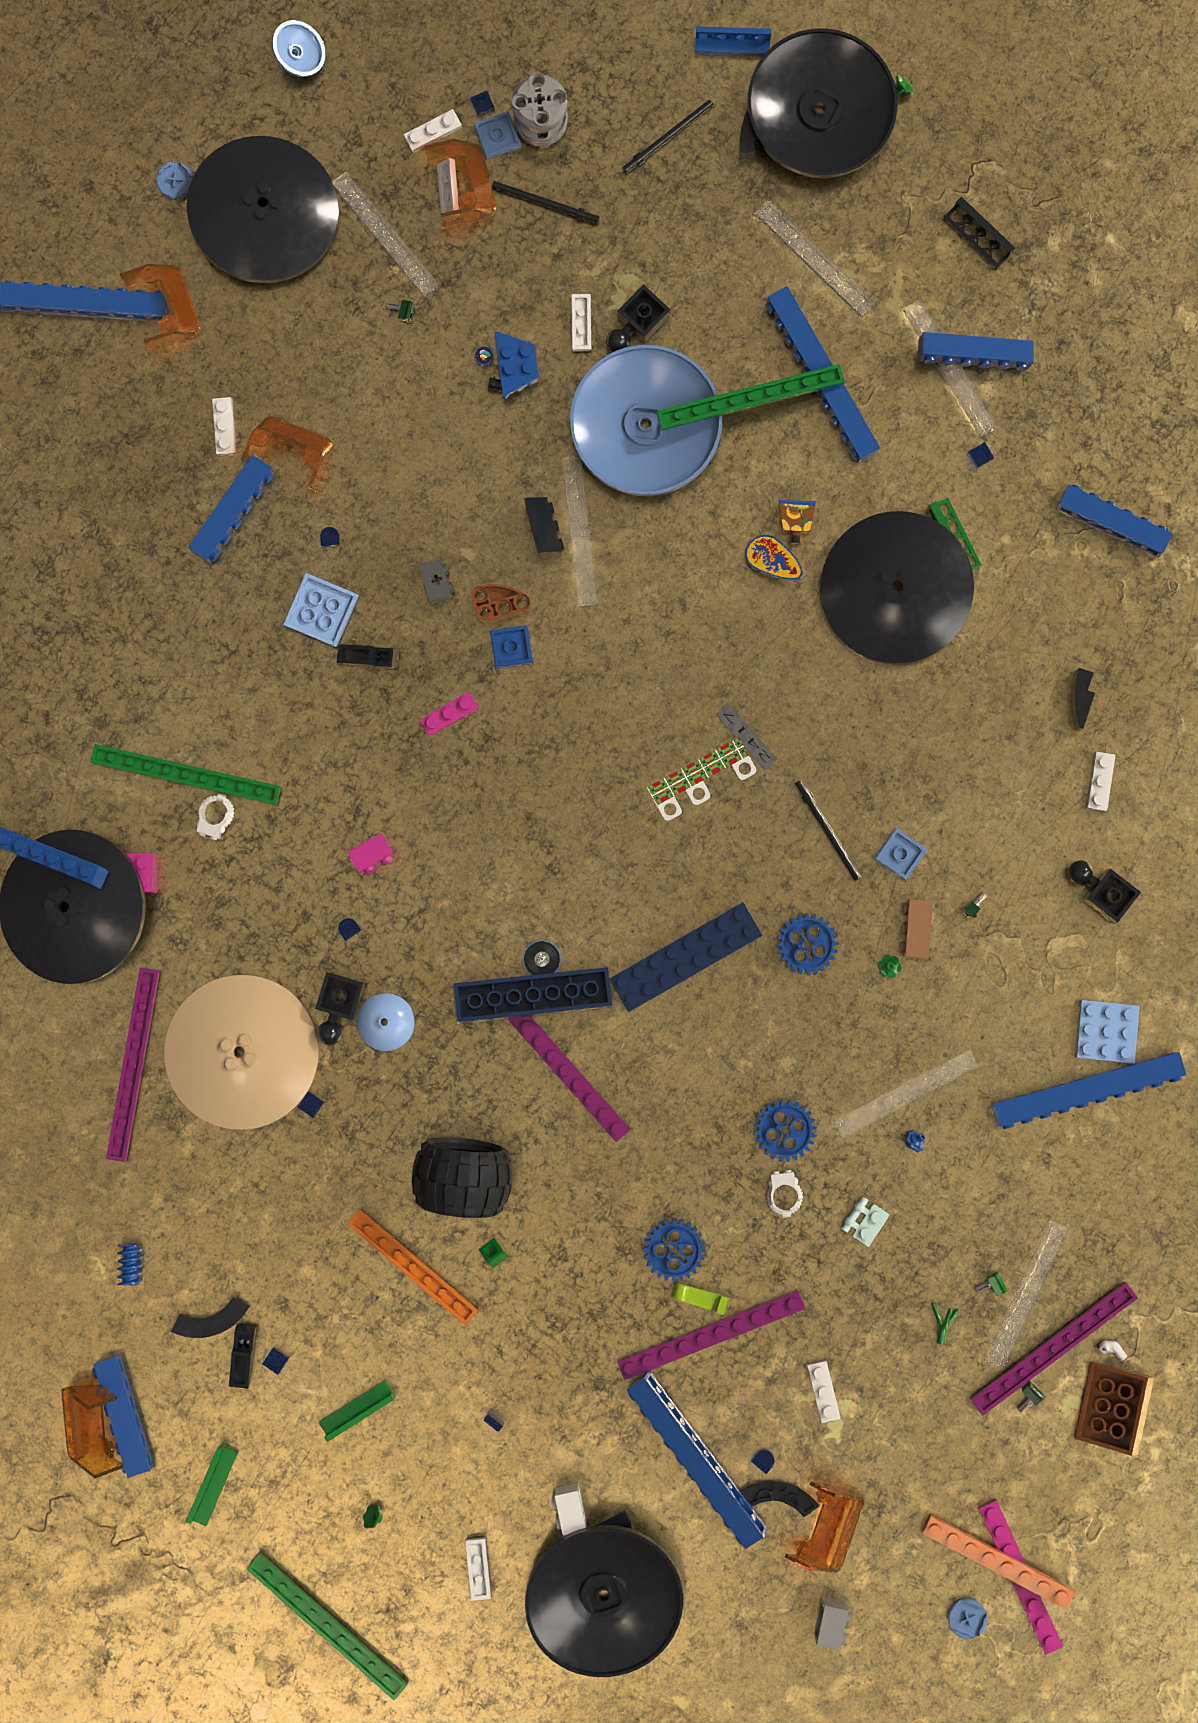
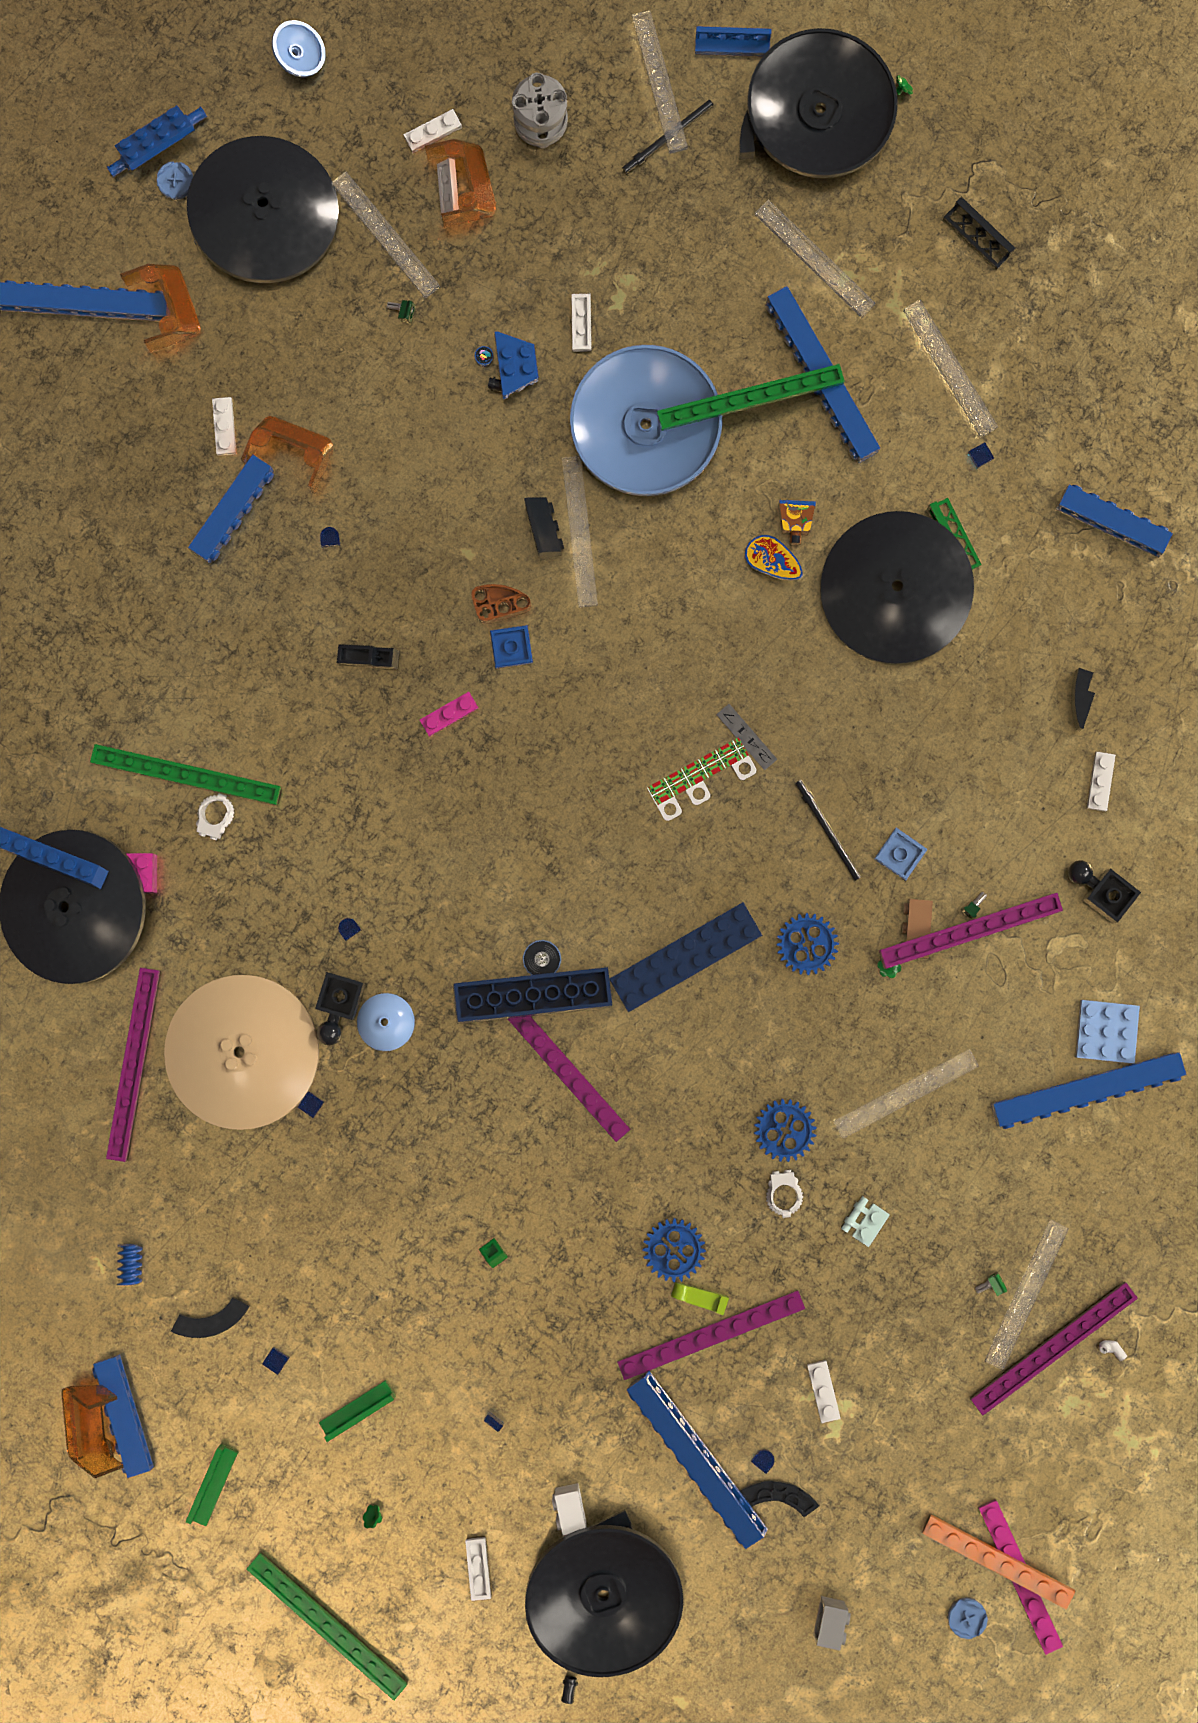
black slope [229,1323,257,1389] -> none
light blue plate [283,573,359,648] -> none
dark pink brick [347,833,396,876] -> none
orange plate [348,1209,478,1326] -> none
black tyre [411,1138,513,1218] -> none
dark grey brick [419,559,454,605] -> none
clear blue tile [470,91,495,117] -> none
medium blue tile [473,111,521,160] -> none
black bar [492,181,600,224] -> none
black brick [606,284,671,352] -> none
clear orange windscreen [785,1481,864,1572] -> none
blue plant [906,1130,926,1153] -> none
blue brick [918,332,1034,371] -> none
green plant [931,1302,959,1345] -> none
dark green piece [1018,1381,1045,1413] -> none
dark orange slope [1075,1362,1154,1456] -> none
none -> blue plate [107,105,207,178]
none -> black pin [561,1676,578,1704]
none -> clear plate [632,10,688,154]
none -> magenta plate [878,893,1063,969]

